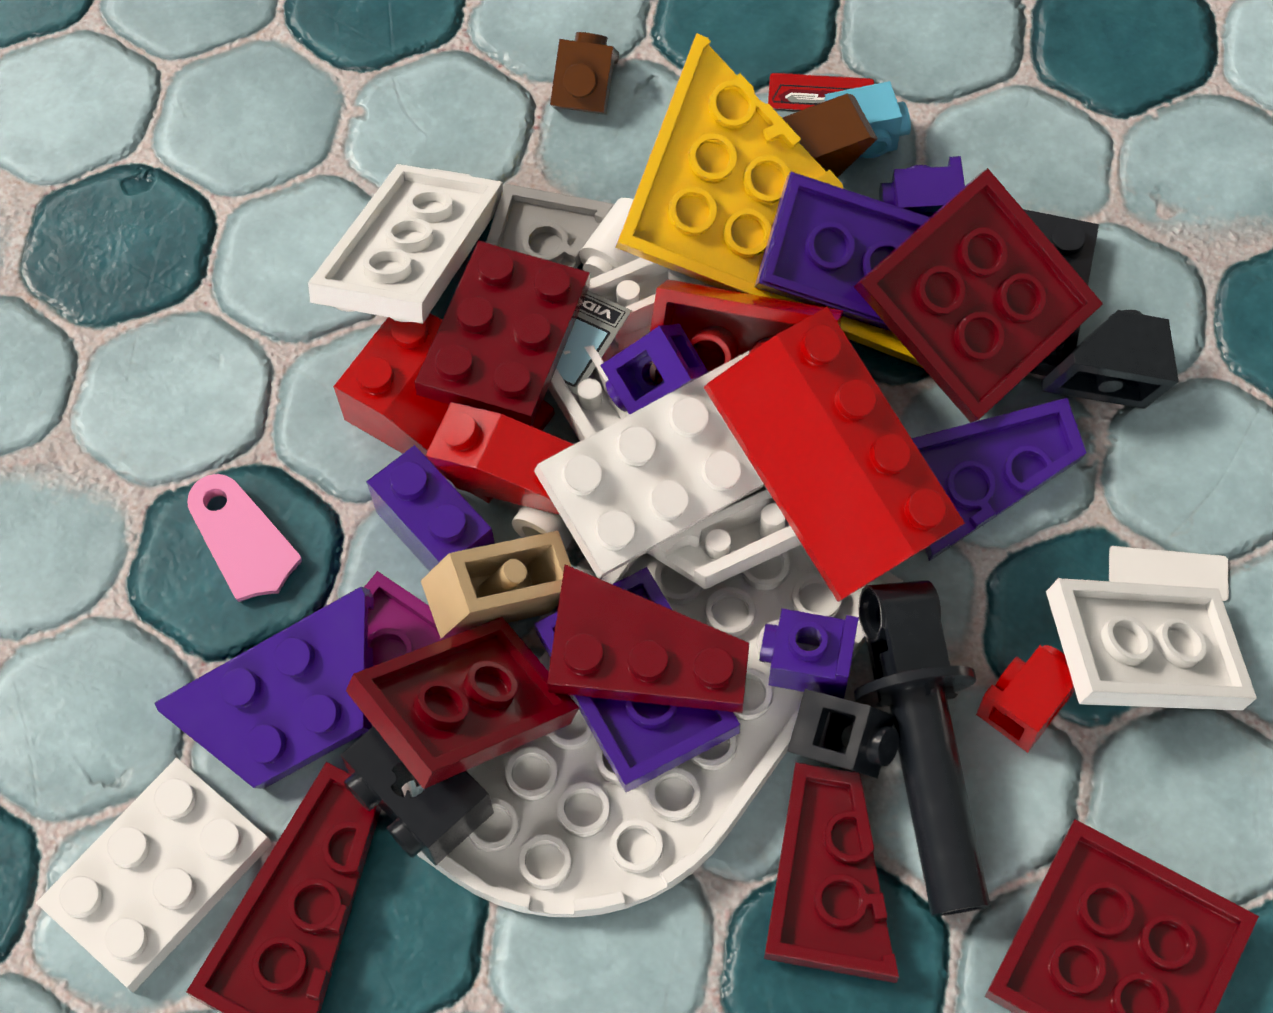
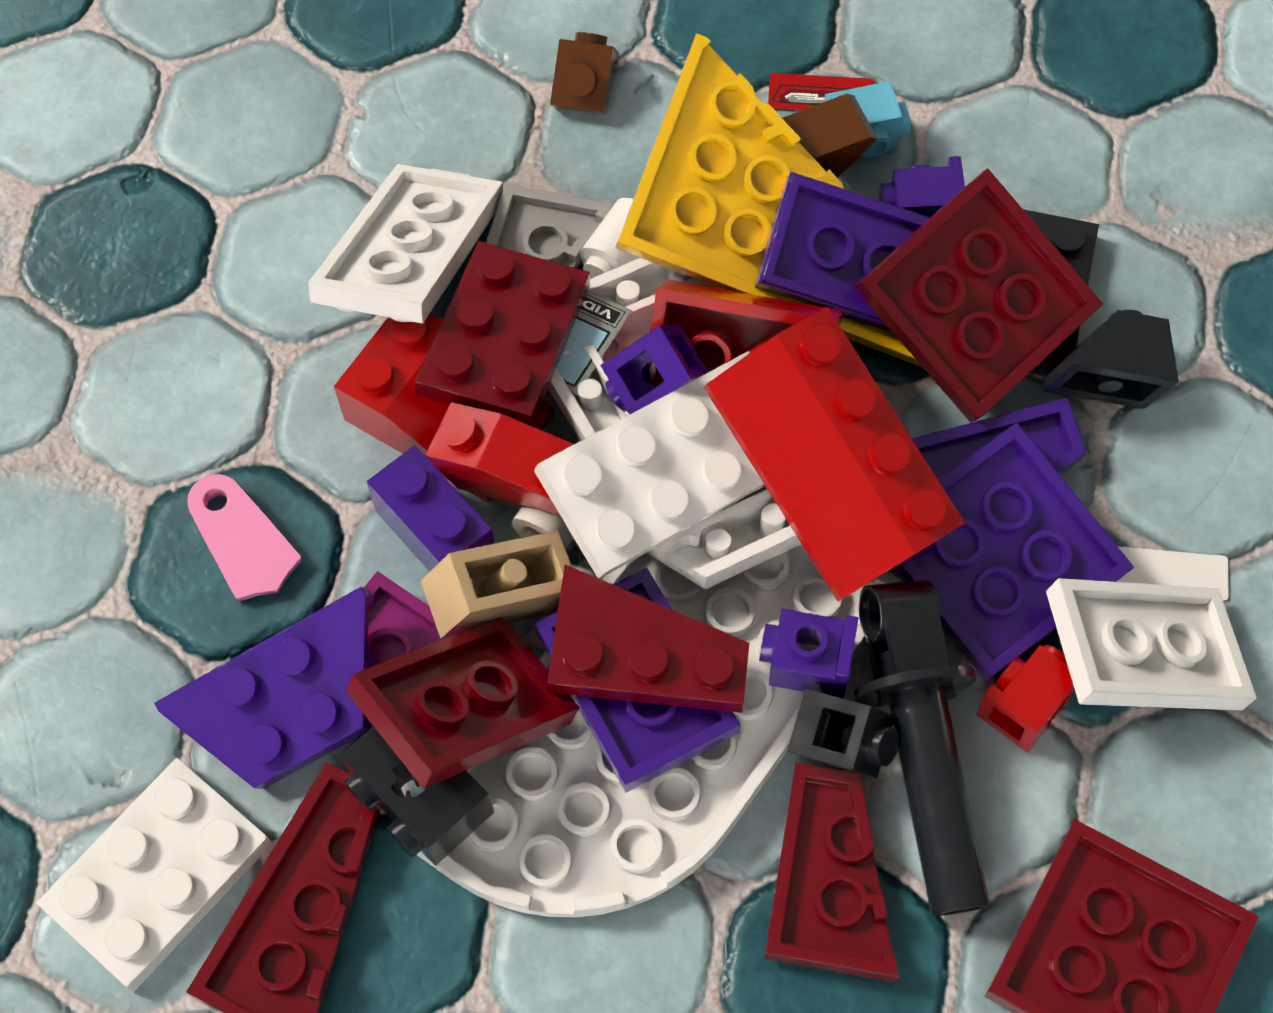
none -> dark purple plate [895,422,1135,682]

